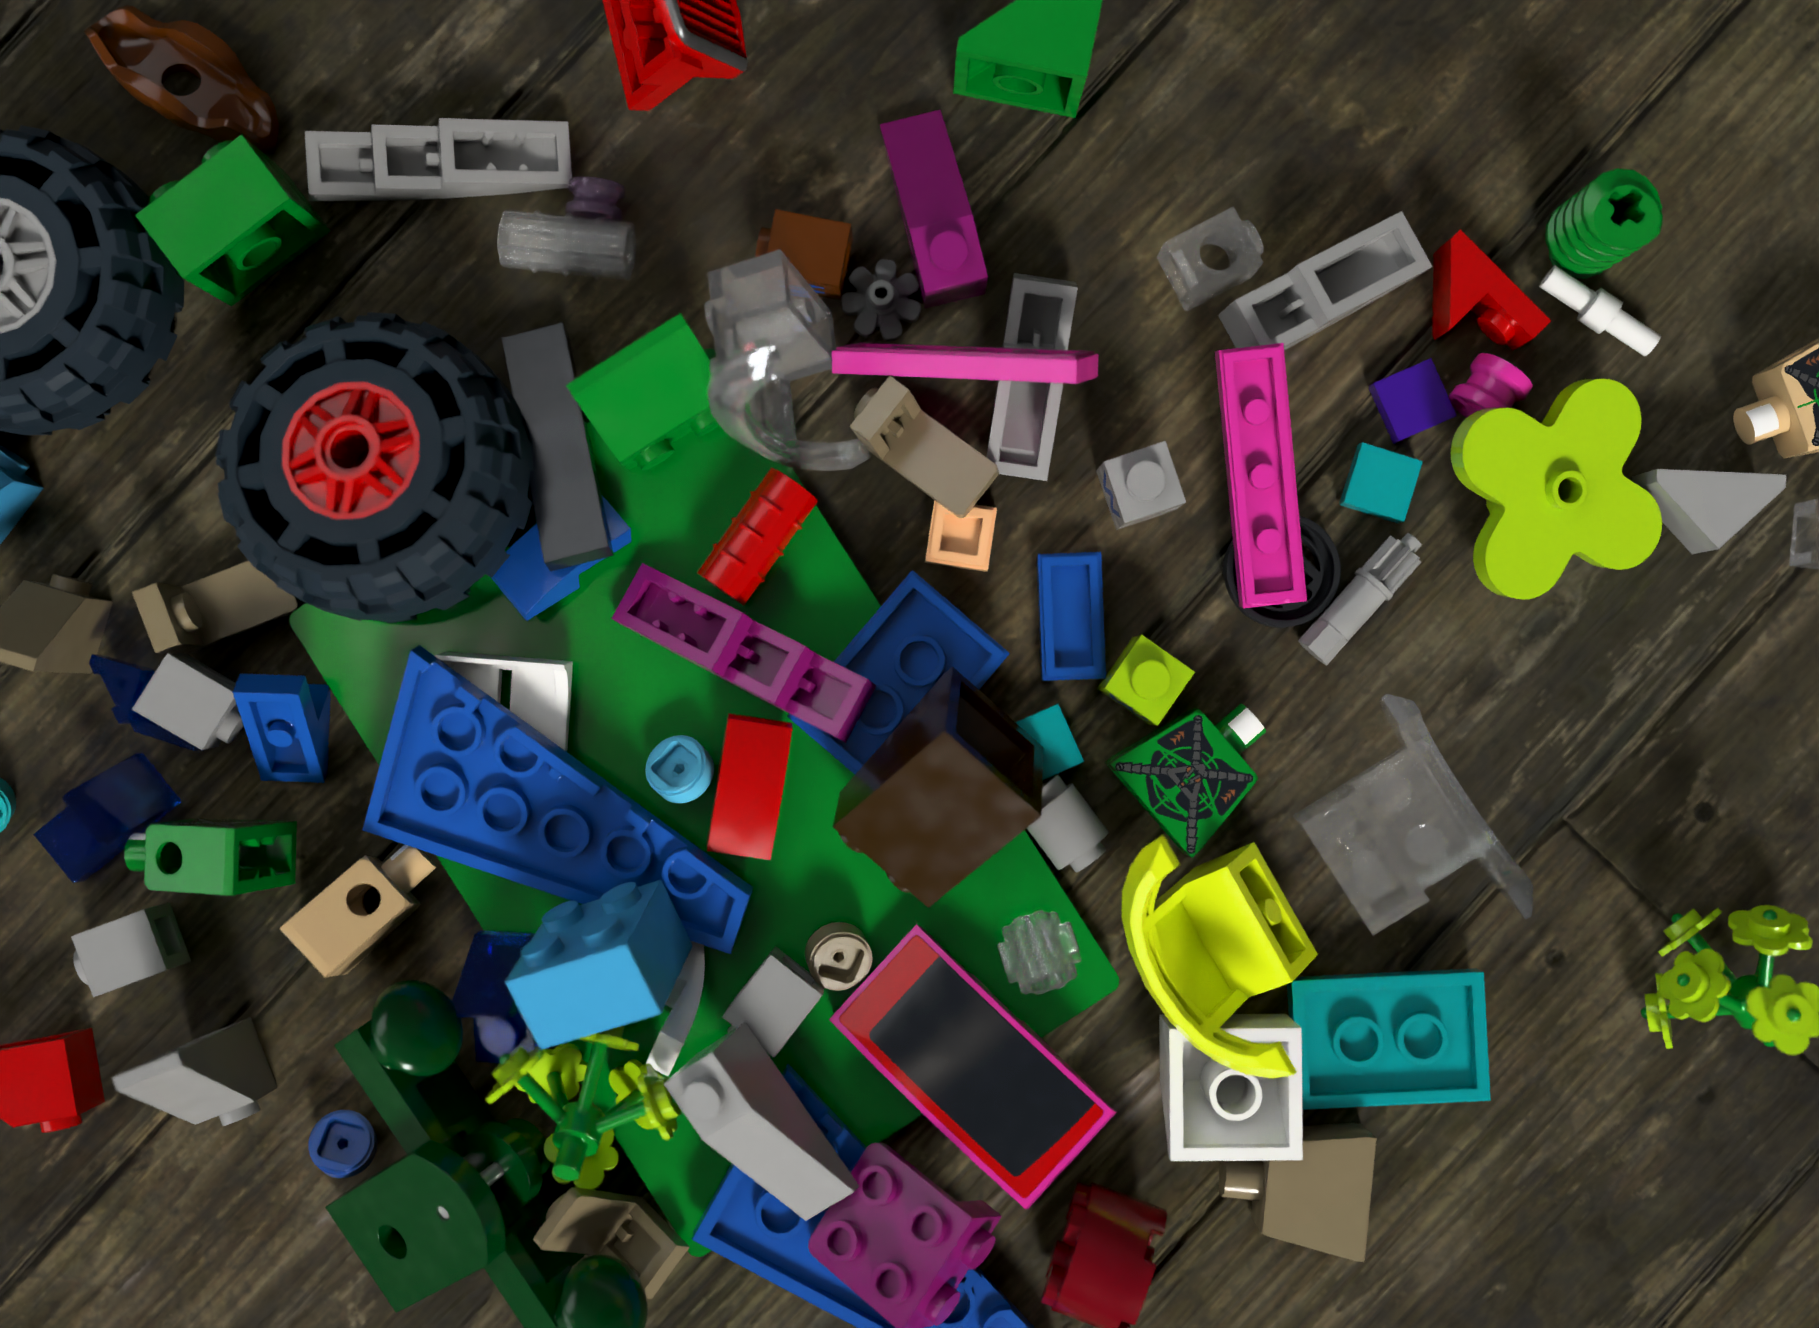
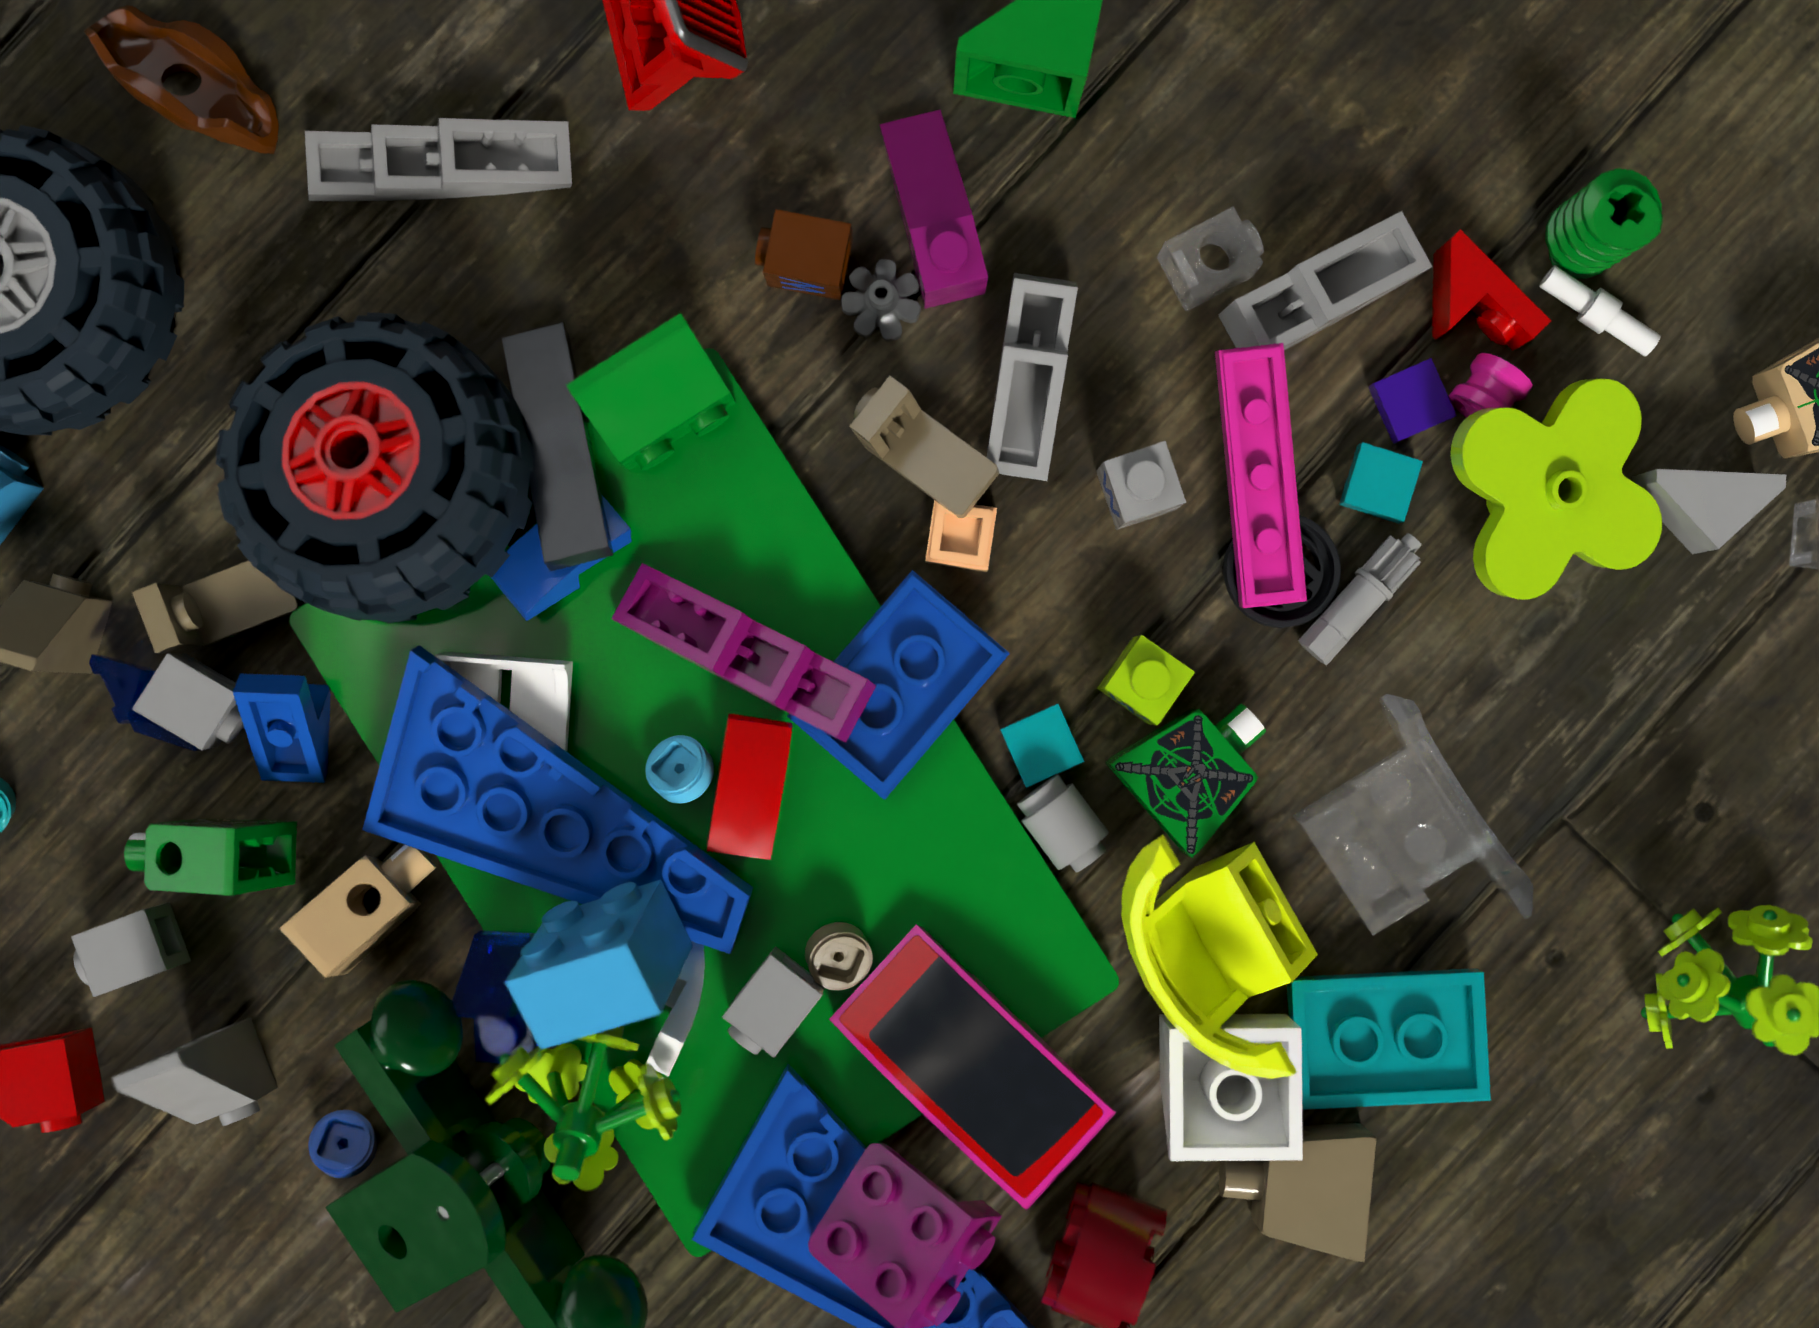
clear blue slope [33,753,182,884] -> none
green brick [135,135,331,307] -> none
clear axle [497,209,636,280] -> none
dark tan bracket [534,1187,690,1299] -> none
clear purple bush [565,177,626,224] -> none
light grey slope [664,1022,859,1221] -> none
red axle [697,467,818,606] -> none
clear piece [704,249,870,471] -> none
dark pink tile [832,343,1098,384] -> none
dark brown slope [833,666,1044,908] -> none
clear gear [997,910,1082,995] -> none
blue tile [1036,552,1106,681] -> none

